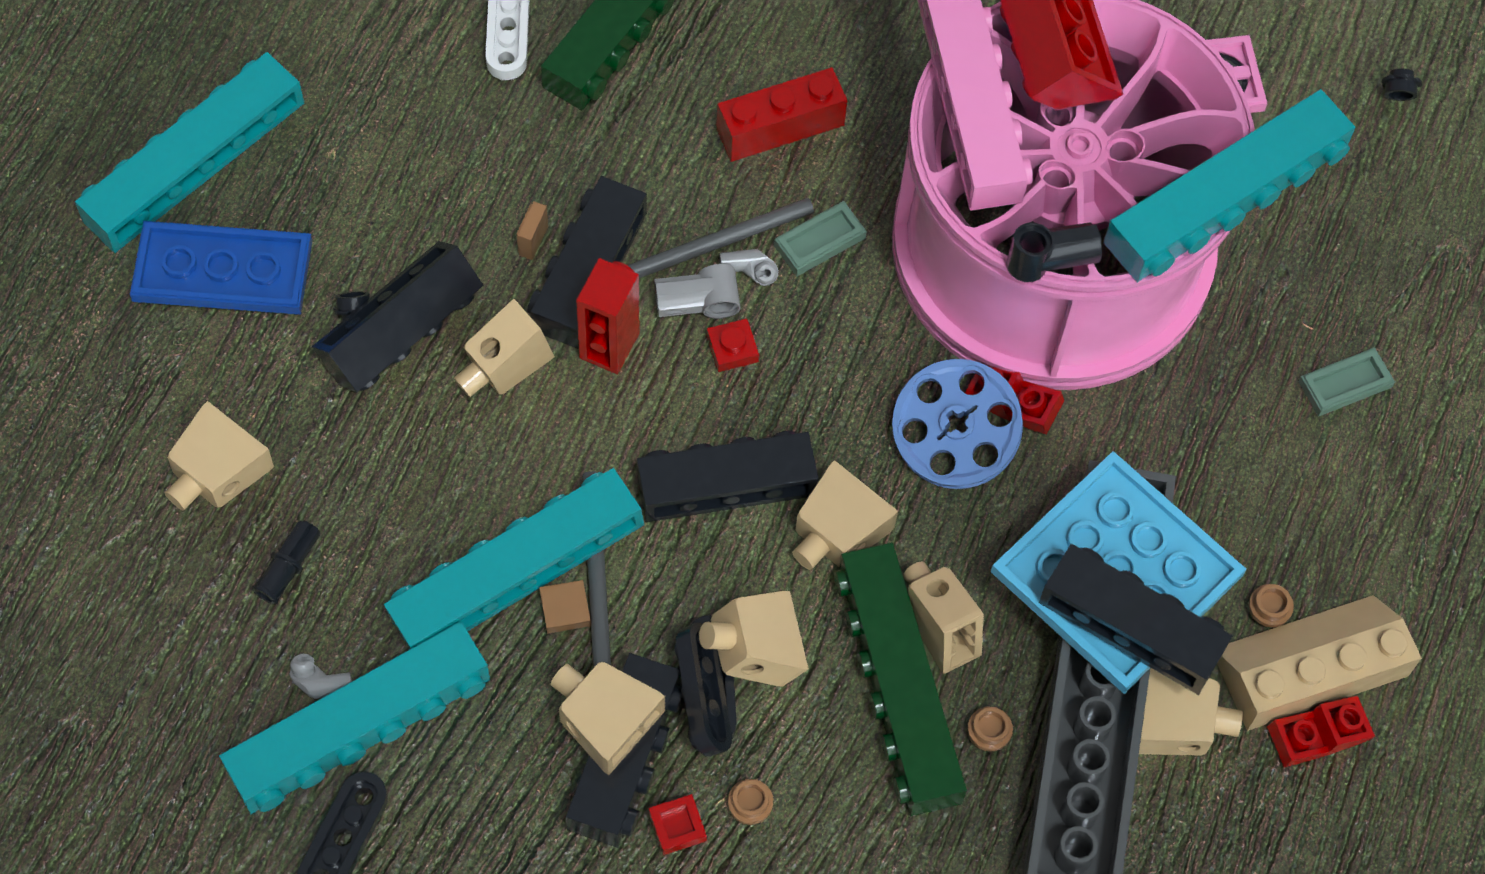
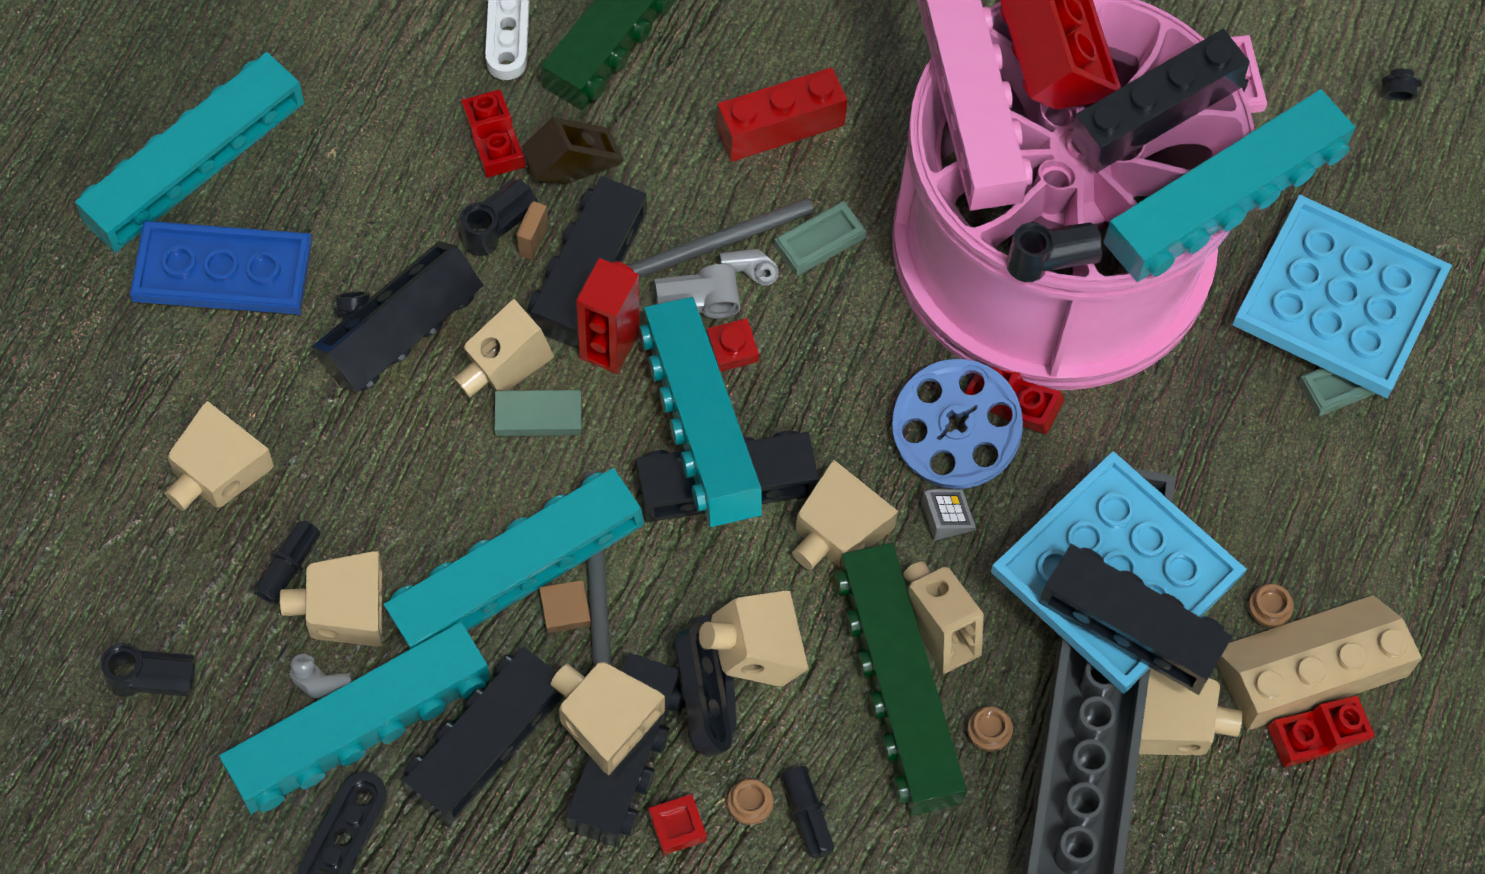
none -> black piece [101,643,196,697]
none -> tan torso [280,551,383,647]
none -> black brick [403,647,564,828]
none -> black piece [460,178,538,256]
none -> red slope [461,89,526,178]
none -> sand green tile [495,390,582,436]
none -> dark brown slope [521,117,624,185]
none -> teal brick [639,297,762,527]
none -> black axle [780,766,834,859]
none -> slope [921,489,976,541]
none -> black brick [1071,28,1250,173]
none -> medium azure plate [1232,194,1452,399]

